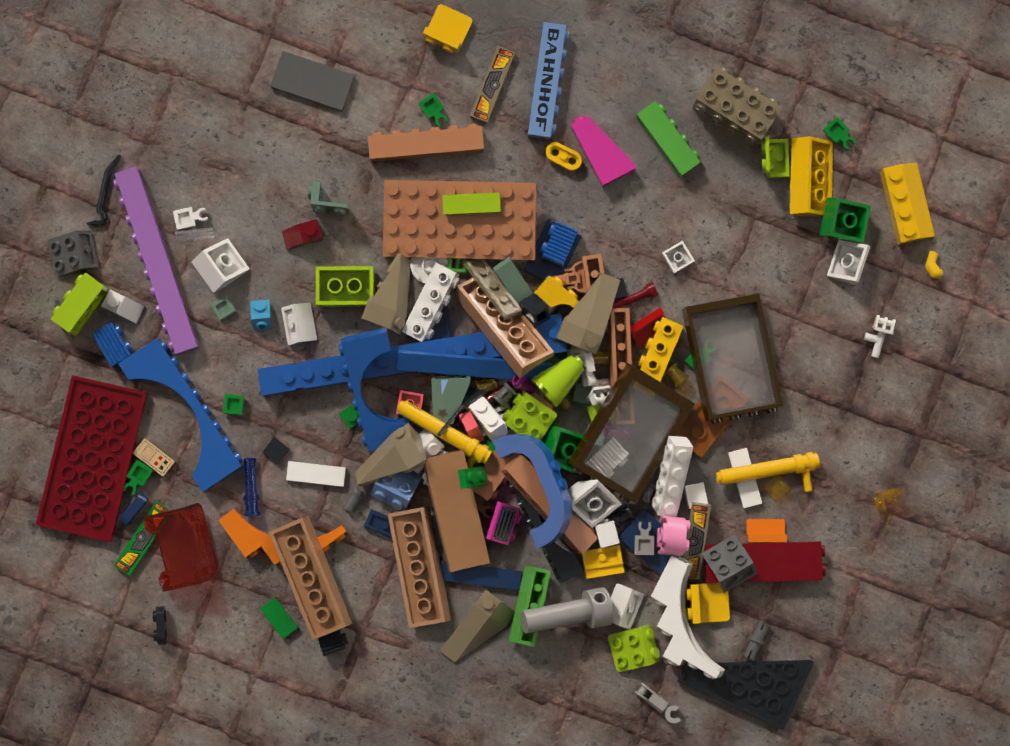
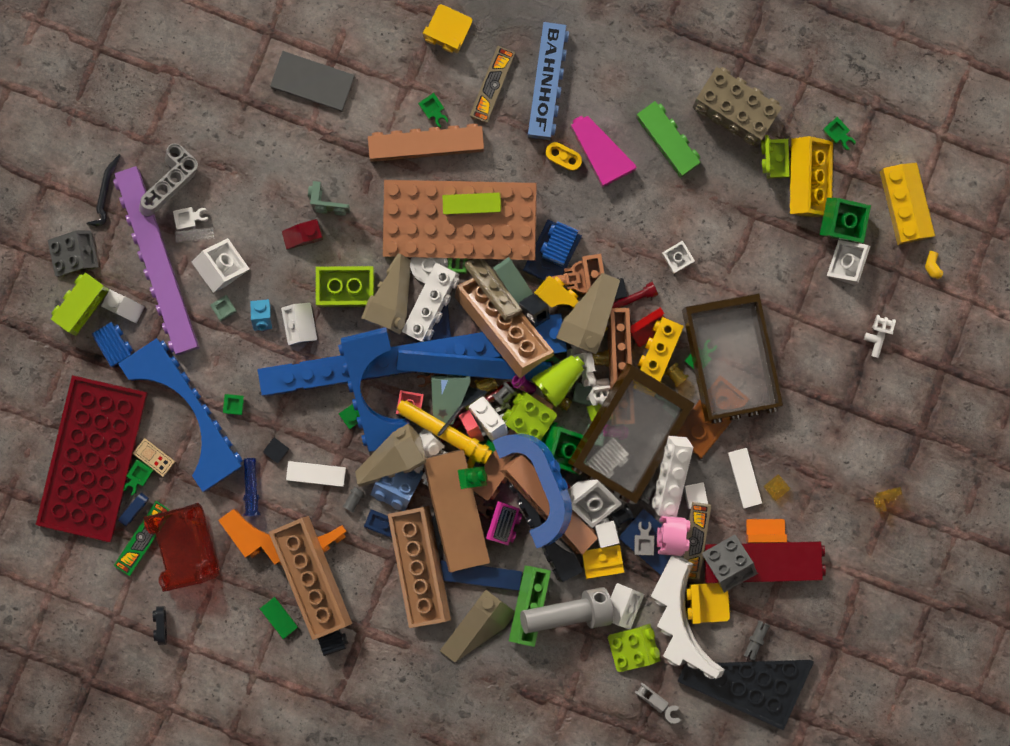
yellow cylinder [715,452,820,492] -> none
none -> light grey beam [139,143,198,216]

